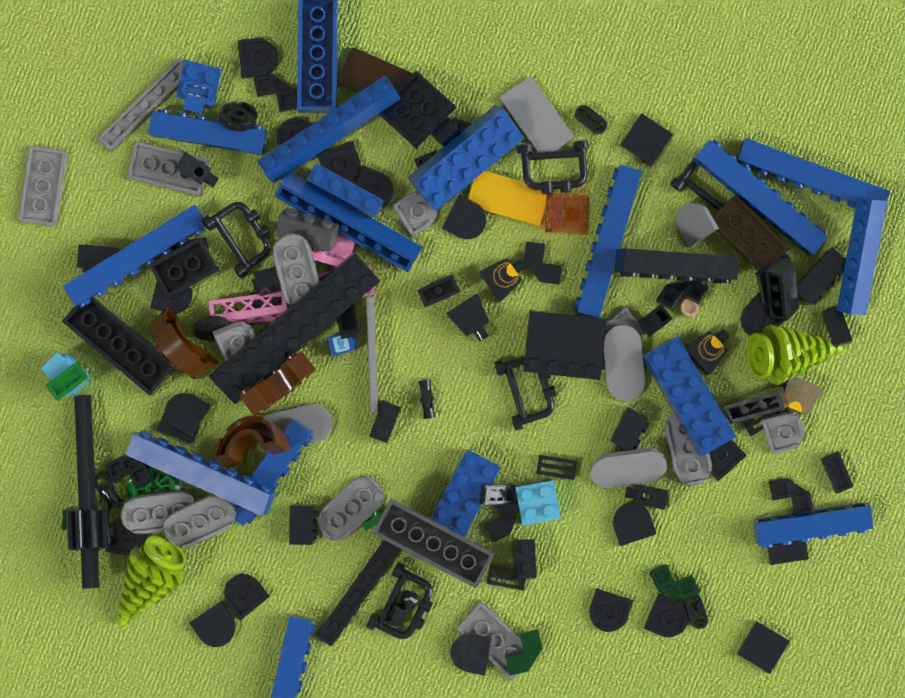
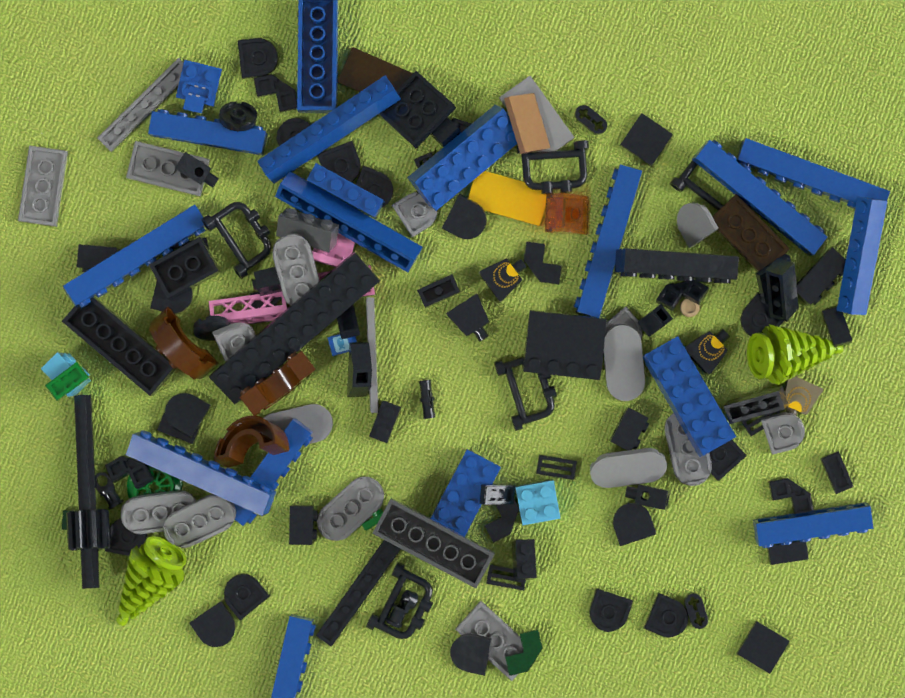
dark green tile [649,565,700,601] -> none
none -> black slope [347,342,372,397]
none -> medium nougat tile [504,93,550,154]

